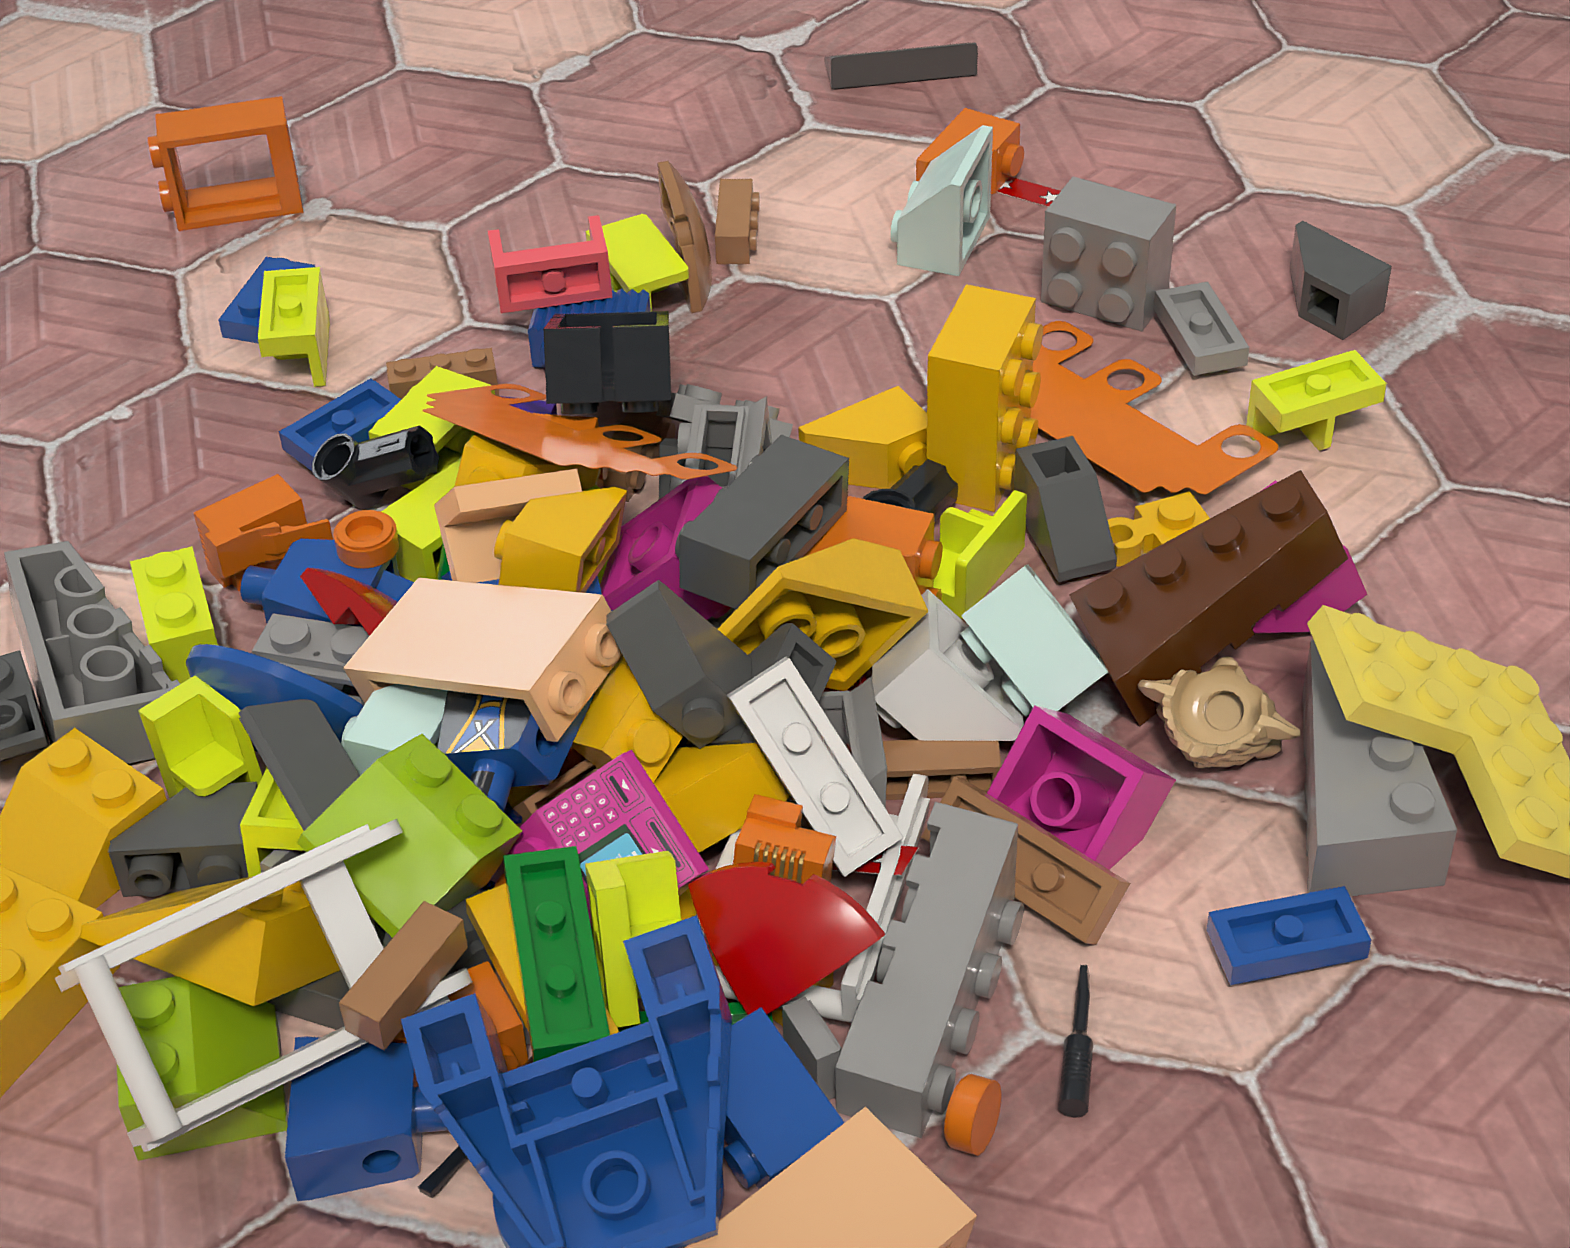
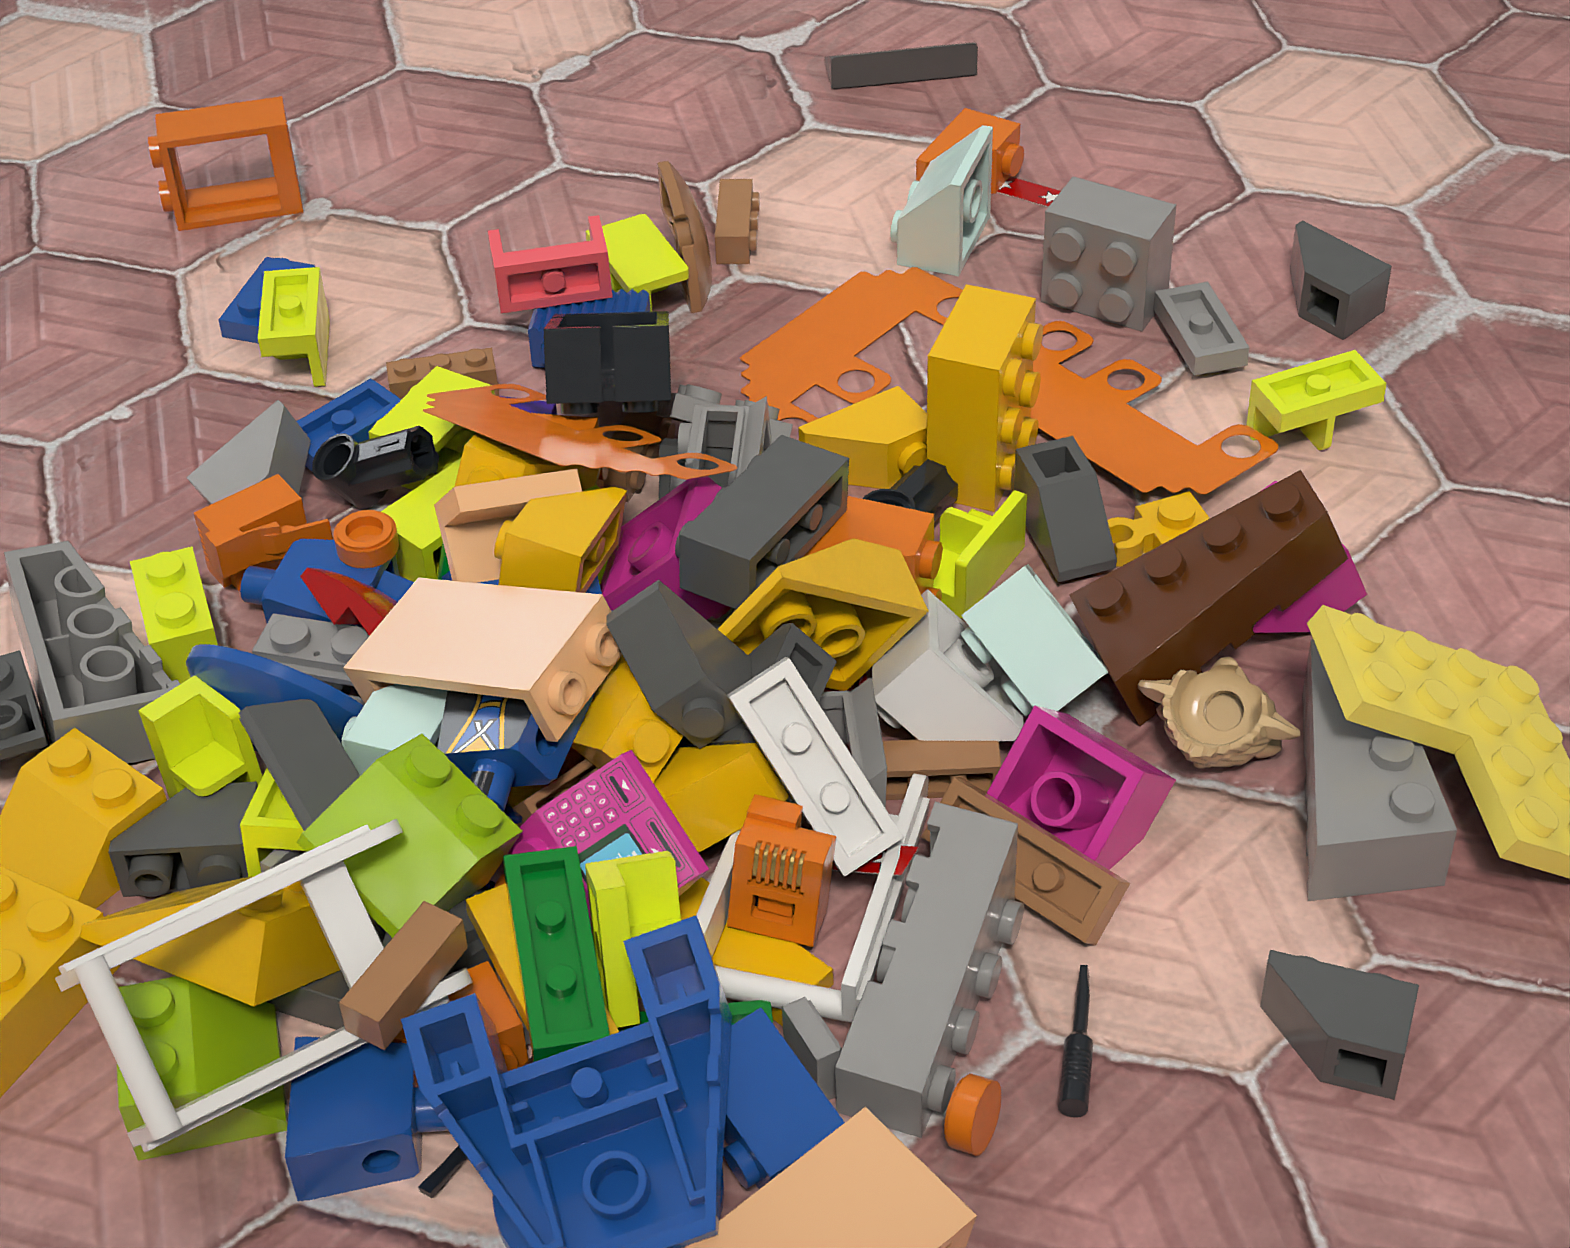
red brick [688,862,885,1015] -> none
blue plate [1206,886,1371,985] -> none
none -> light grey slope [186,400,311,505]
none -> orange piece [740,267,963,423]
none -> dark grey slope [1260,950,1419,1100]

